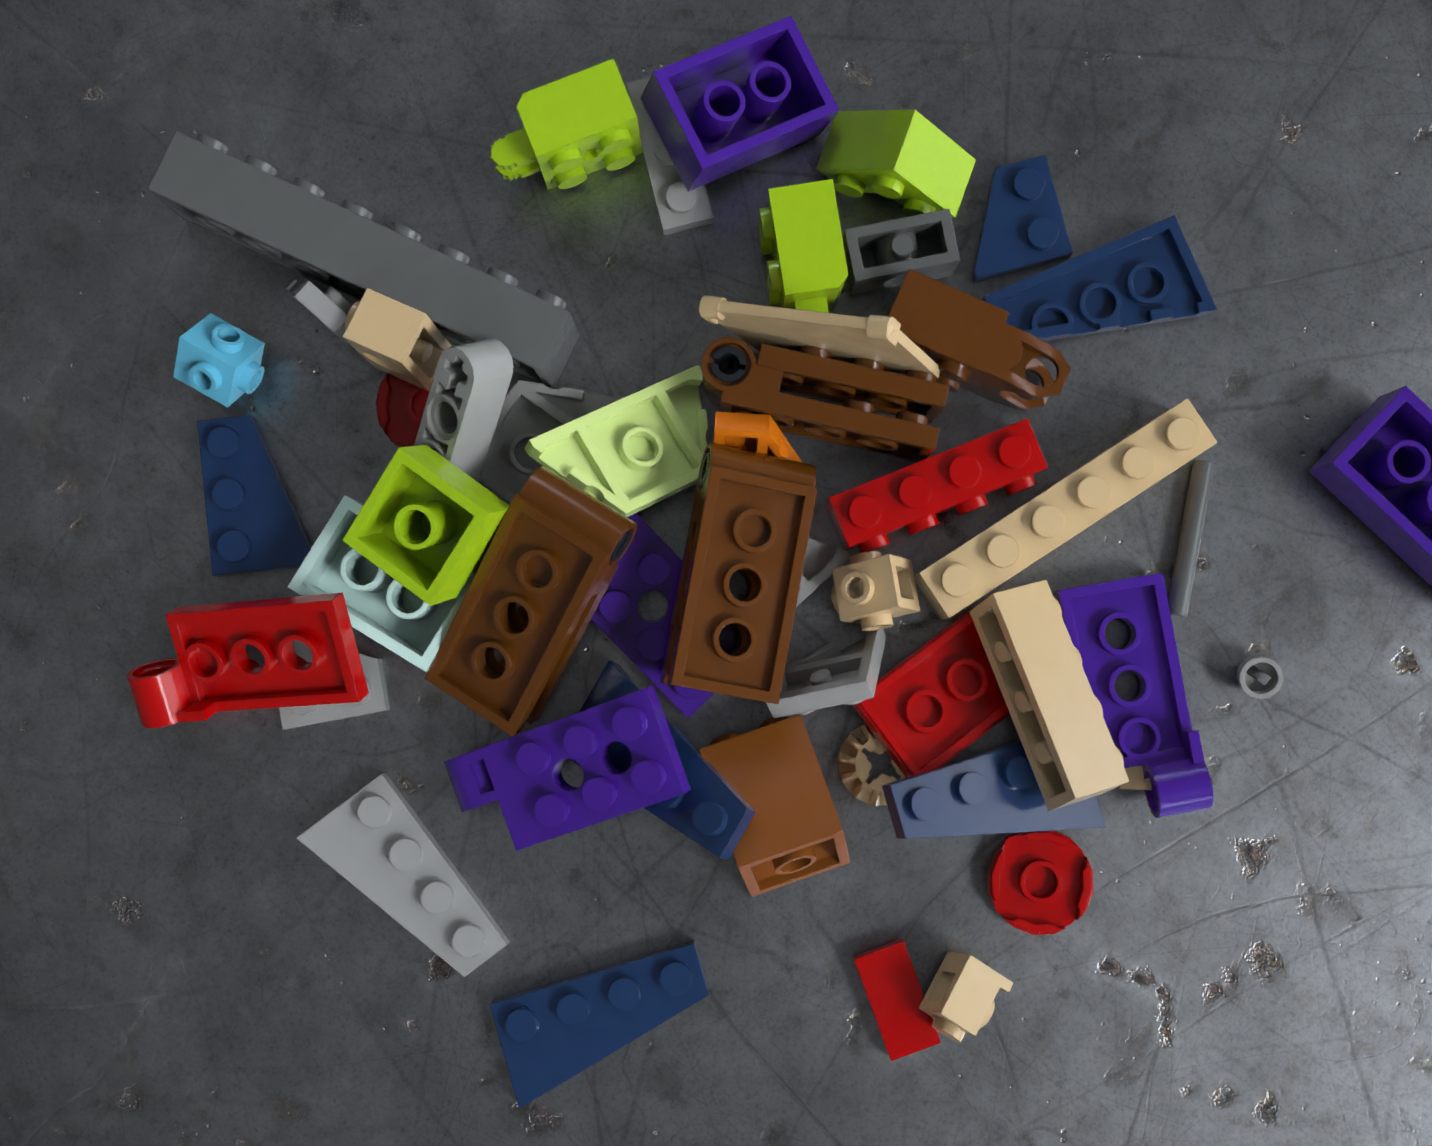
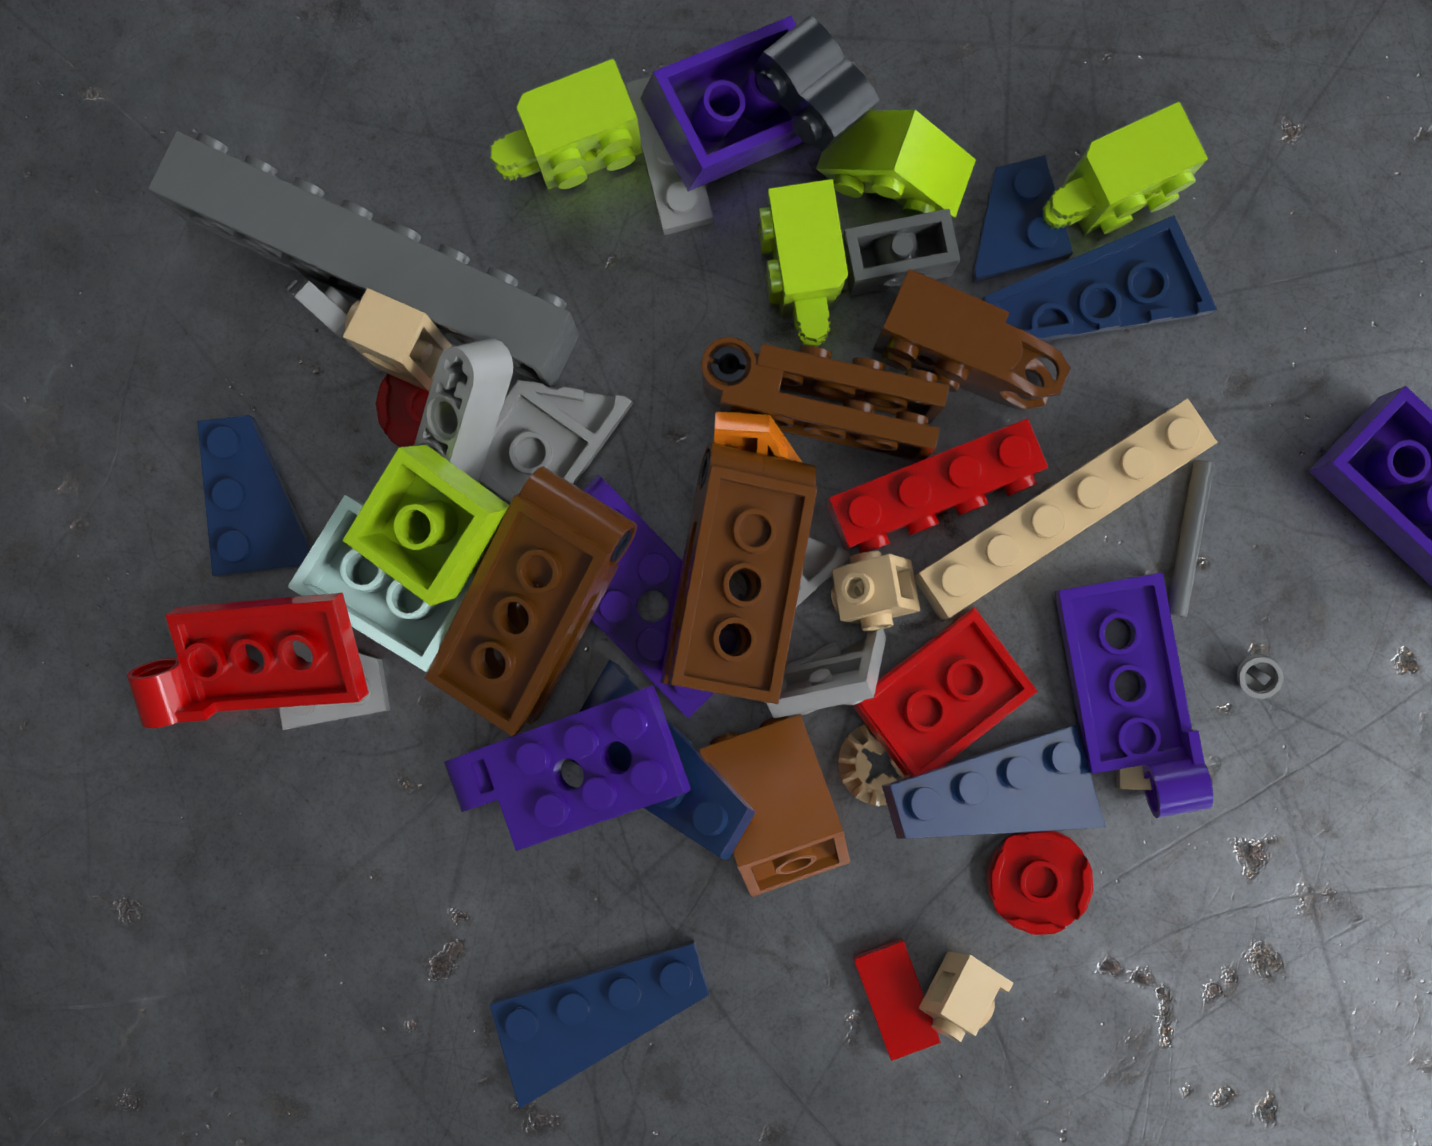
medium azure brick [173,313,265,407] -> none
light grey wing [297,773,510,977] -> none
yellowish green wing [524,365,708,517] -> none
tan piece [699,295,940,378] -> none
tan brick [969,580,1129,811] -> none
none -> black brick [753,15,880,152]
none -> lime hinge [1042,101,1208,235]

